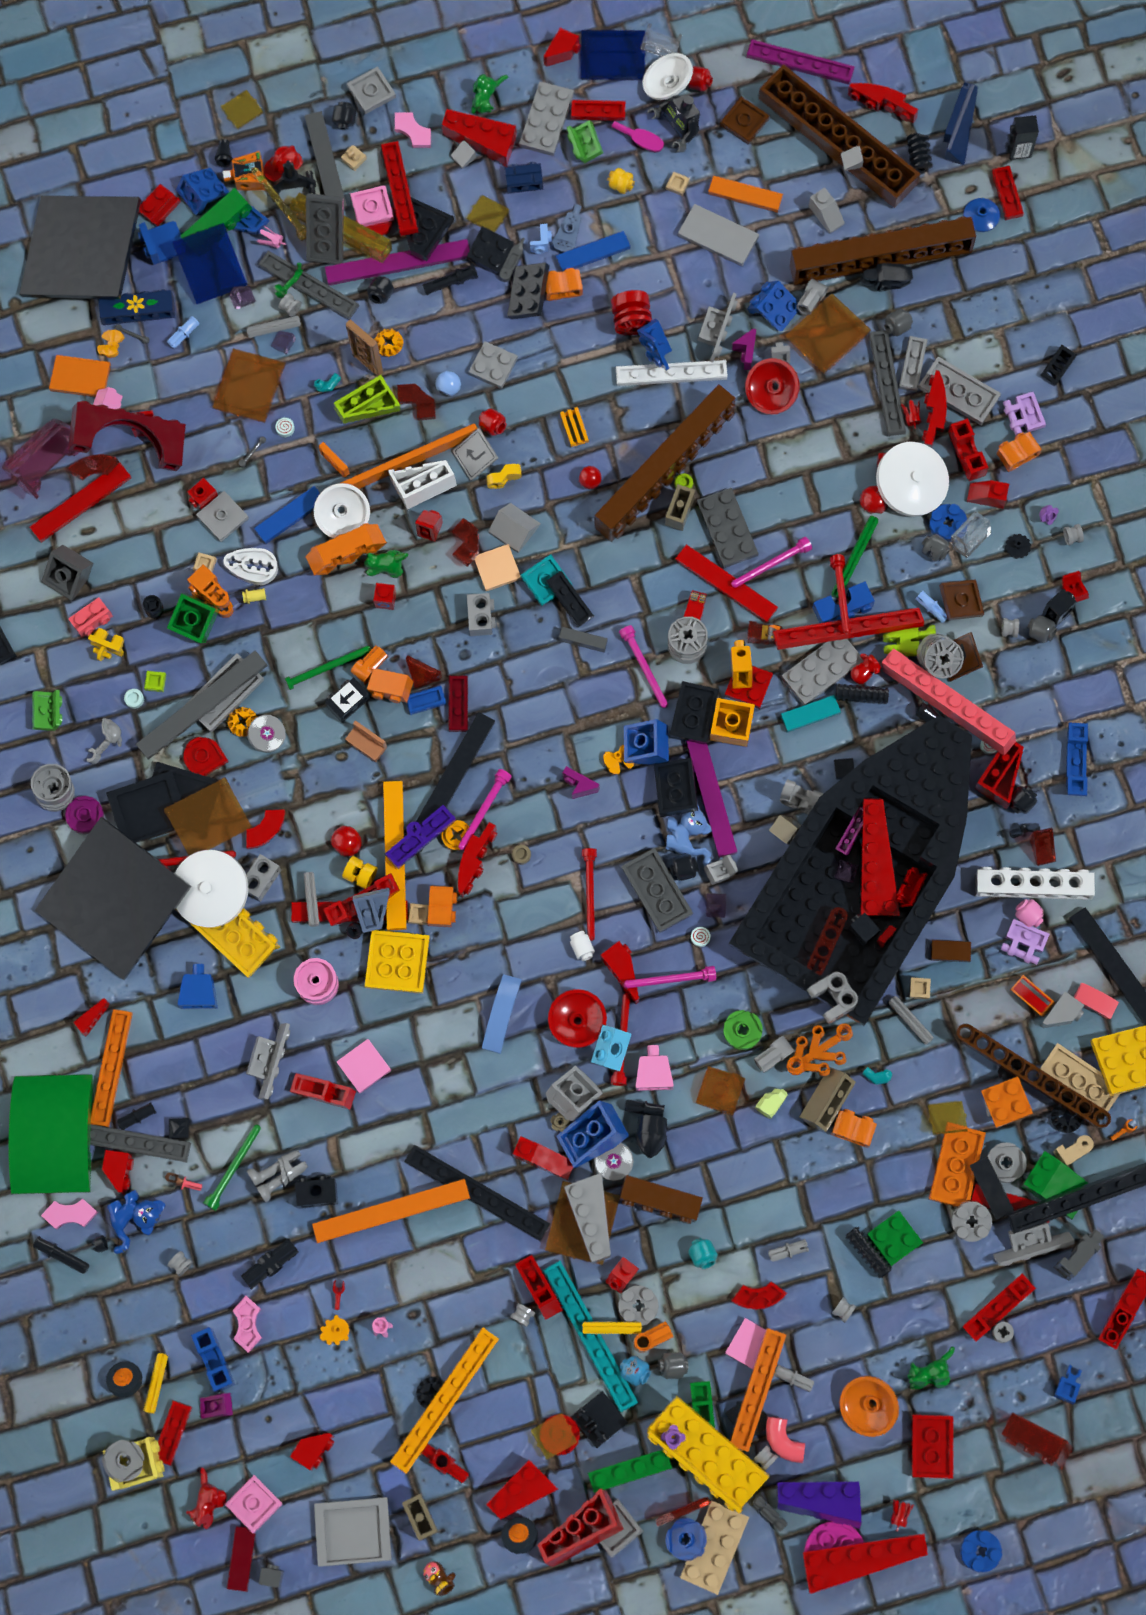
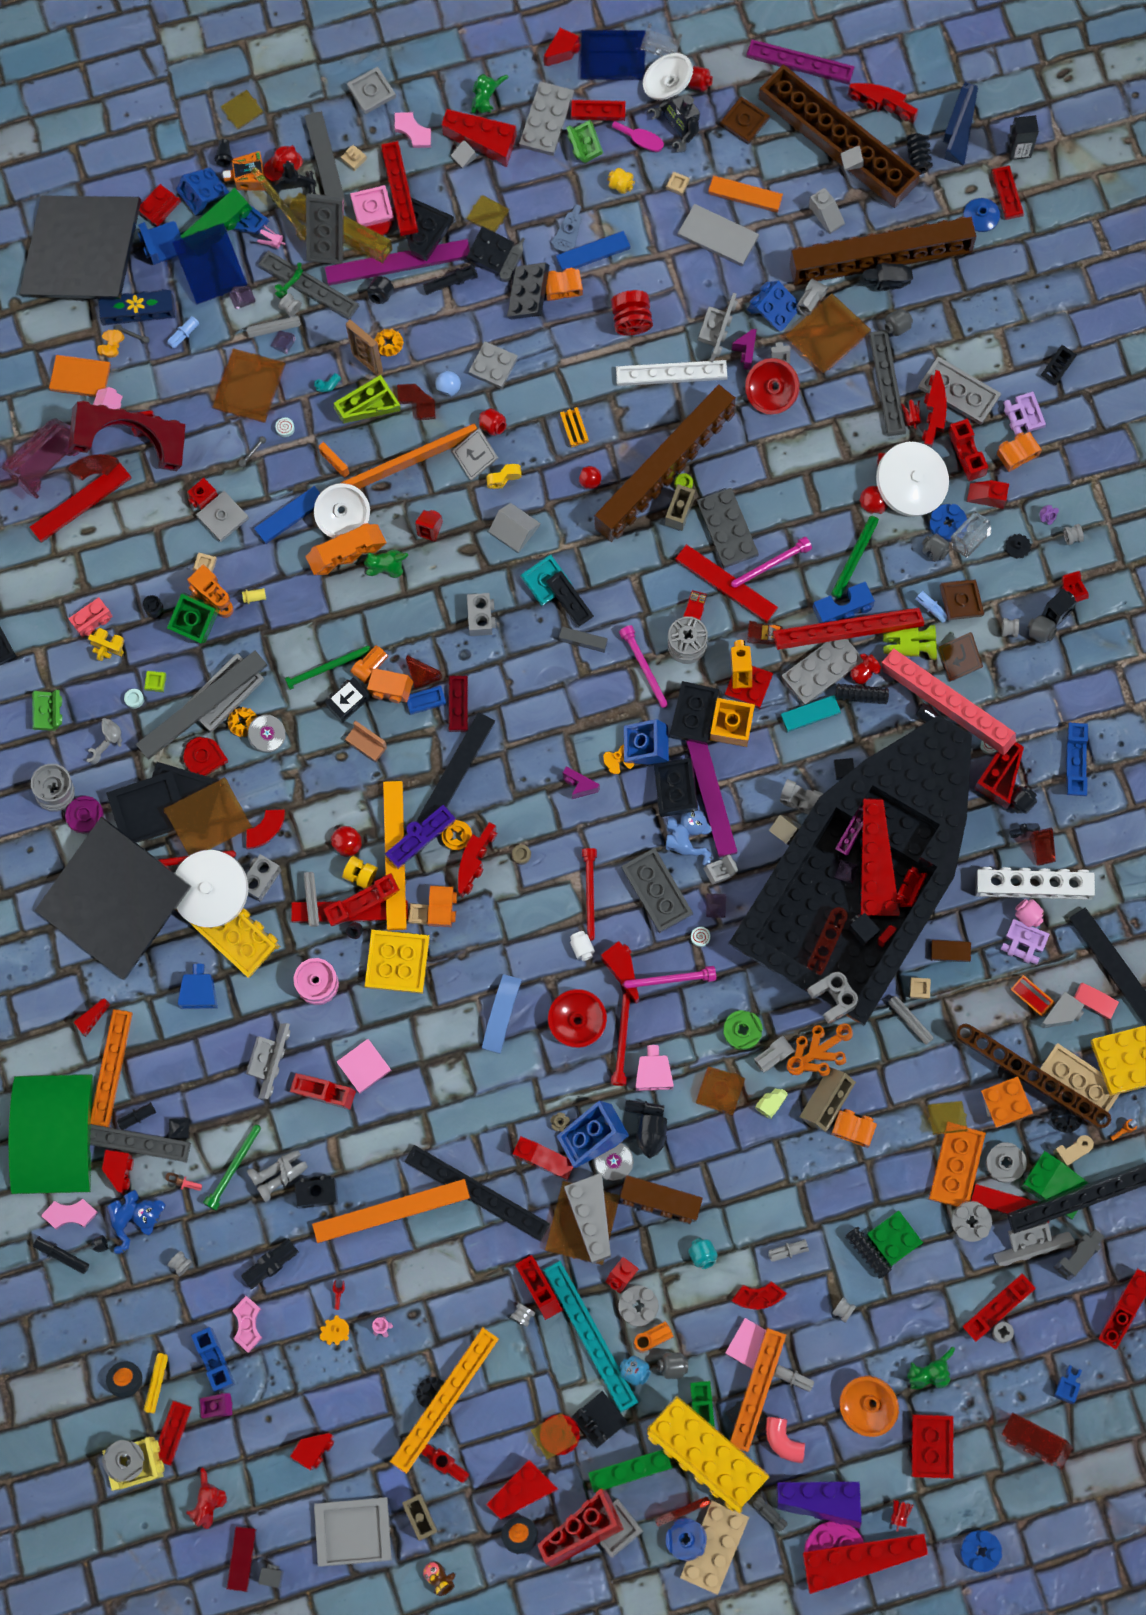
dark grey slope [41,545,94,601] -> none
white piece [223,548,278,585] -> none
bright pink tile [225,1475,283,1534] -> none
black head [332,102,356,130] -> none
sand blue wing [353,888,390,933] -> none
red brick [373,583,396,610] -> none
white wedge [388,460,457,510] -> none
clear red tile [451,518,480,567] -> none
dark pink piece [458,769,512,850] -> none
light nougat tile [473,544,521,592] -> none
dark blue brick [505,162,543,194] -> none
light blue bracket [530,224,552,254] -> none
light grey slope [546,1065,603,1121] -> none
yellow axle [582,1322,642,1334] -> none
medium azure brick [591,1025,632,1071] -> none
blue bracket [637,319,672,371] -> none
medium lavender plate [661,1425,686,1449] -> none
black head [670,854,699,881] -> none
light grey wheel [753,1445,778,1471] -> none
red piece [830,554,850,634] -> none
teal arm [862,1067,892,1085] -> none
light grey tile [899,336,928,392] -> none
light grey wheel [917,633,964,679] -> none
black tile [970,1157,1015,1220] -> none

